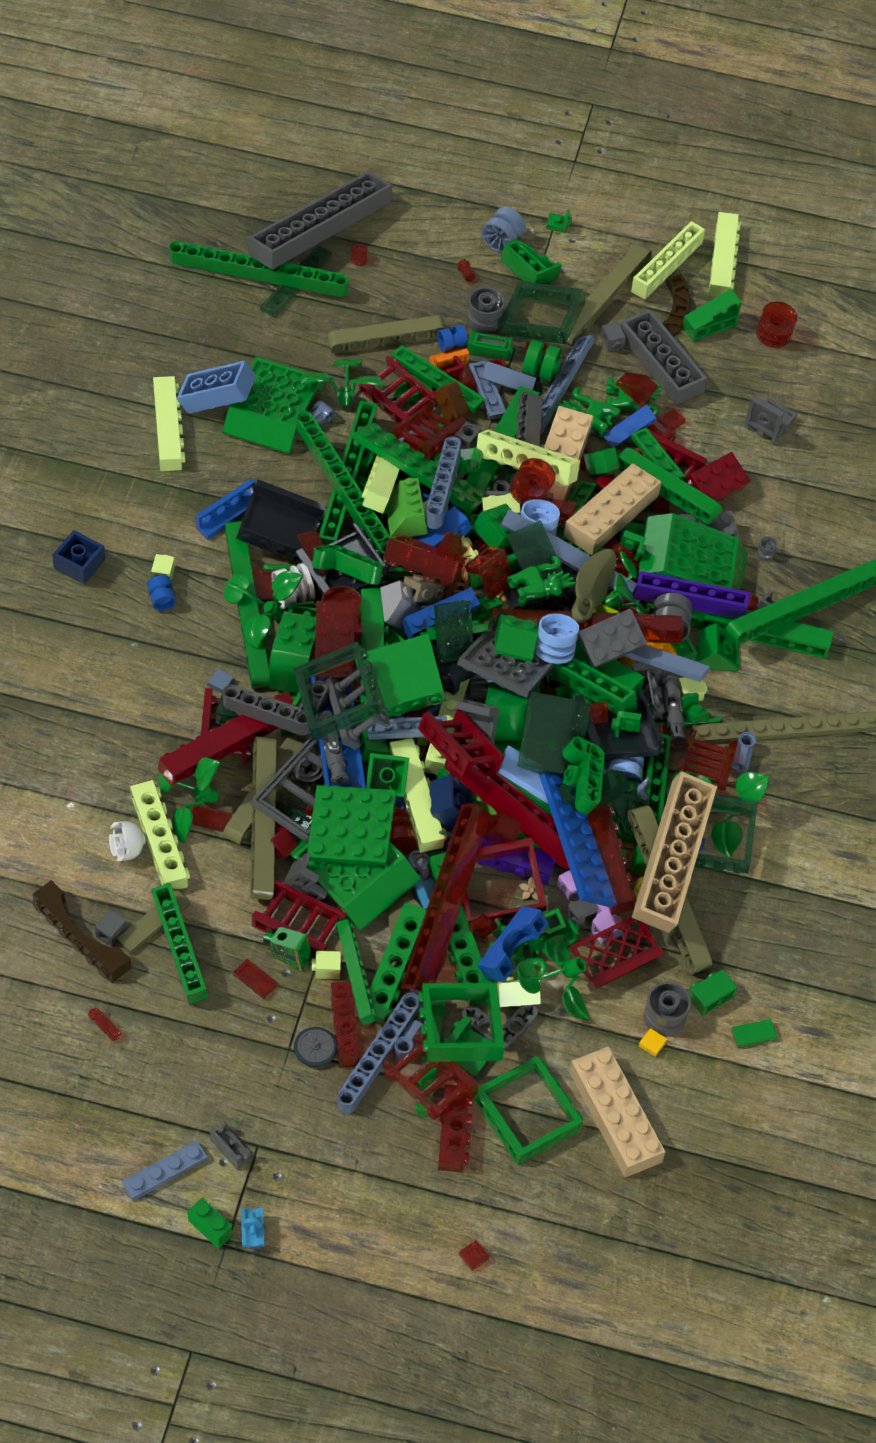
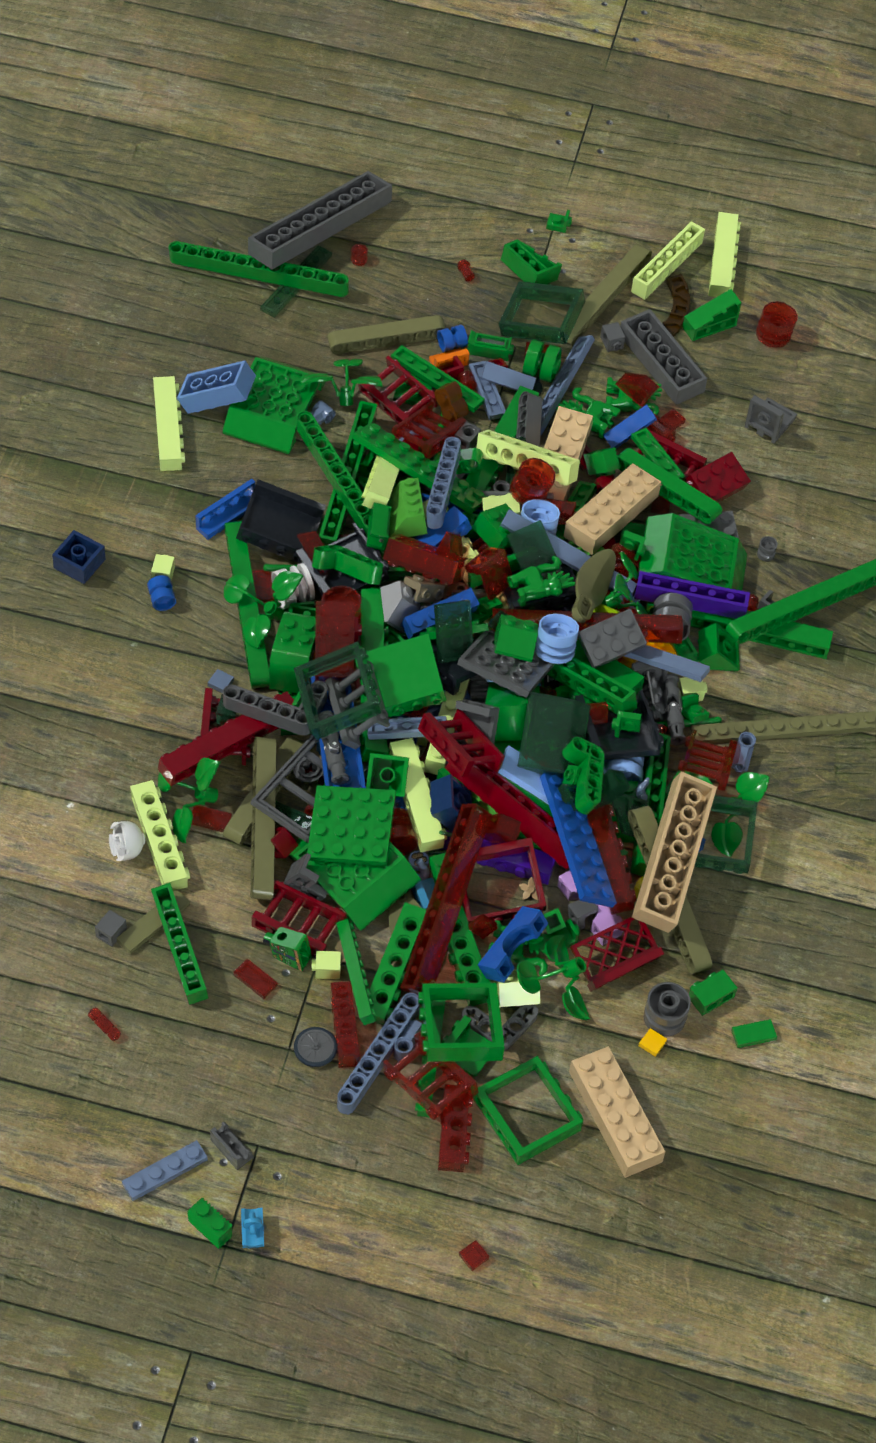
dark brown arch [32,880,131,983] -> none
dark grey wheel [467,287,505,334] -> none
sand blue wheel [481,207,526,253] -> none
none -> green window [366,502,392,550]

